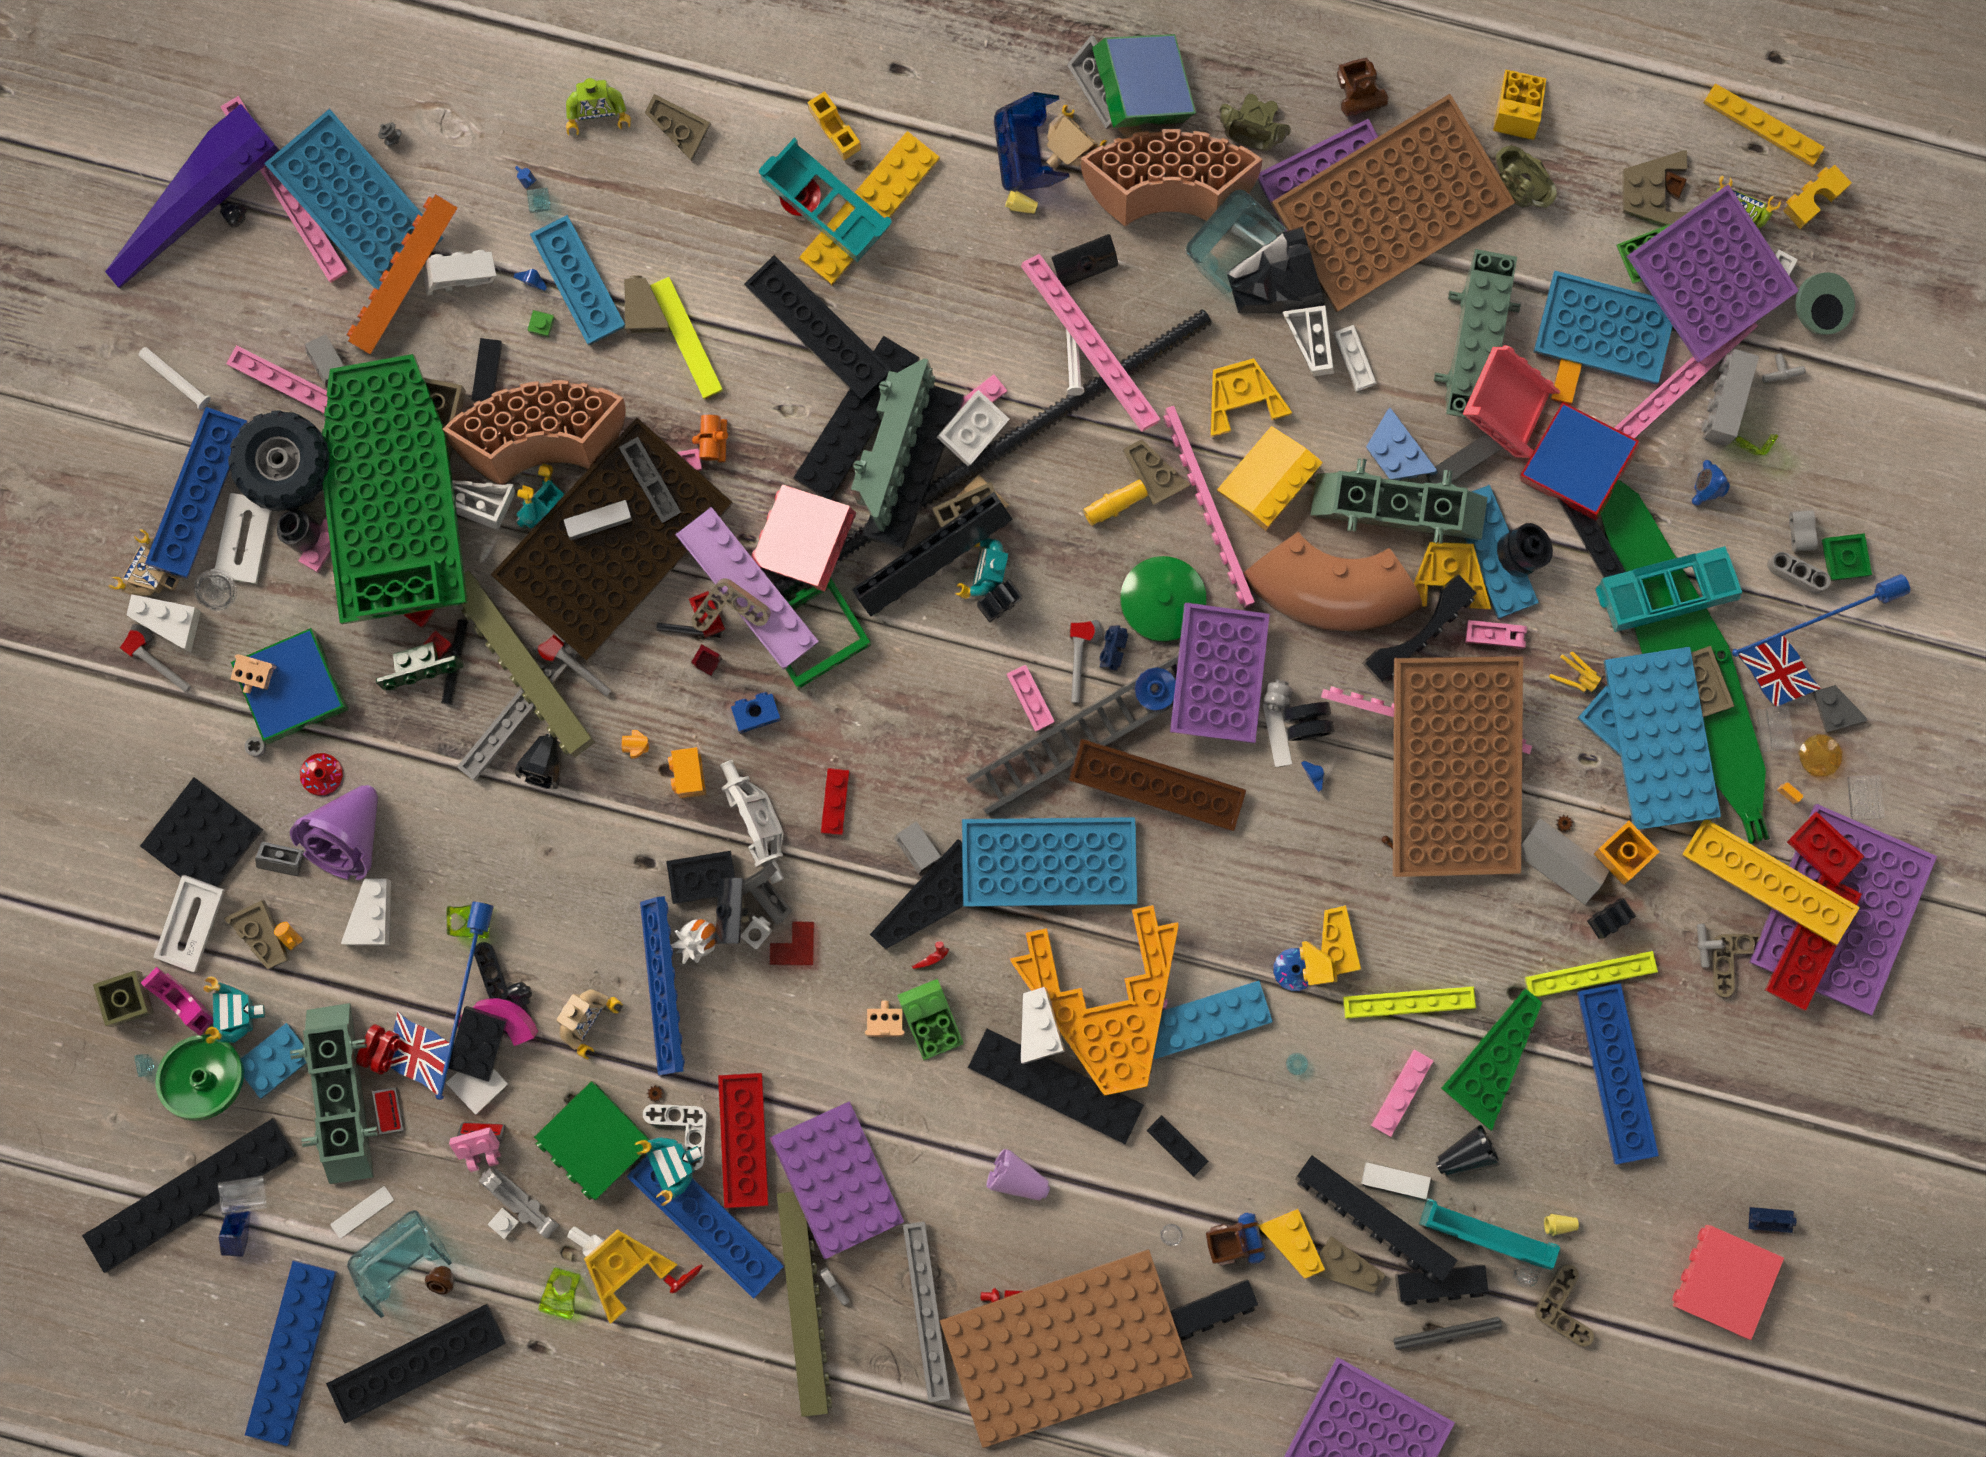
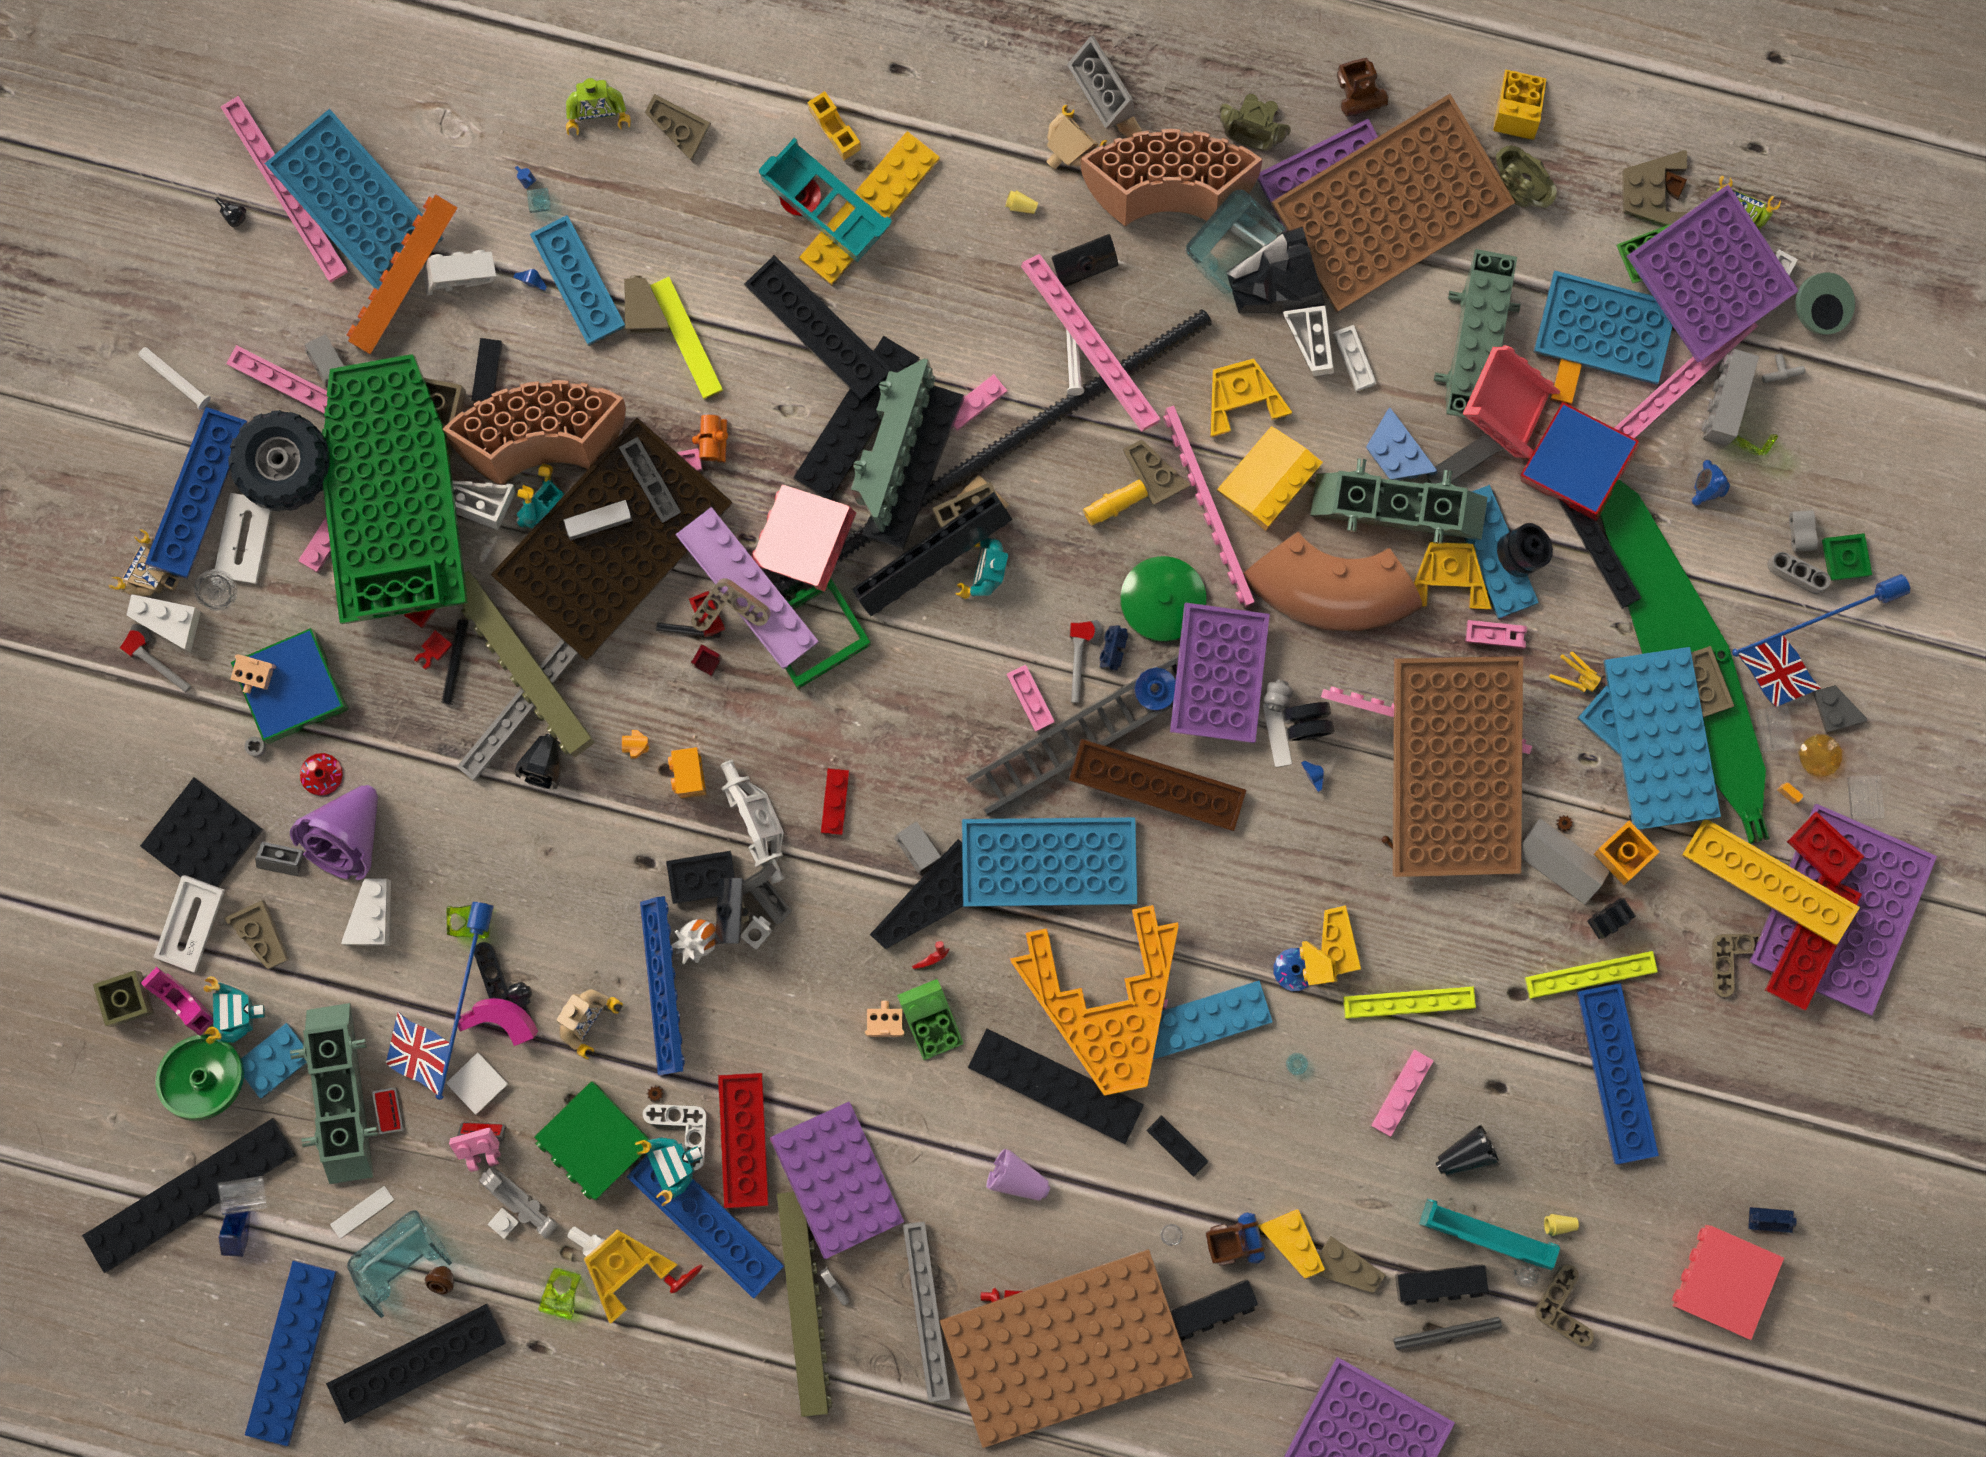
dark purple wedge [105,104,280,288] -> none
clear light blue plate [134,1054,154,1078] -> none
light orange piece [274,922,303,950] -> none
black piece [277,510,320,552] -> none
red brick [356,1024,401,1075] -> none
dark green bracket [376,642,464,691] -> none
dark grey wheel [378,122,402,146] -> none
black plate [448,1006,508,1082] -> none
bright green plate [527,310,555,337] -> none
piece [532,634,611,697] -> none
blue brick [731,692,781,734] -> none
clear red tile [770,921,814,966] -> none
white plate [937,390,1009,466] -> none
black gear [977,579,1023,623] -> none
clear blue windscreen [994,92,1070,191] -> none
white wedge [1021,987,1065,1064] -> none
tile [1092,34,1196,128] -> none
black brick [1295,1155,1458,1285] -> none
white tile [1361,1162,1431,1199] -> none
black arch [1362,574,1476,682] -> none
green wing [1441,988,1542,1131] -> none
teal piece [1595,546,1742,632] -> none
light grey piece [1697,924,1725,968] -> none
yellow plate [1703,83,1825,167] -> none
yellow arch [1783,165,1852,229] -> none

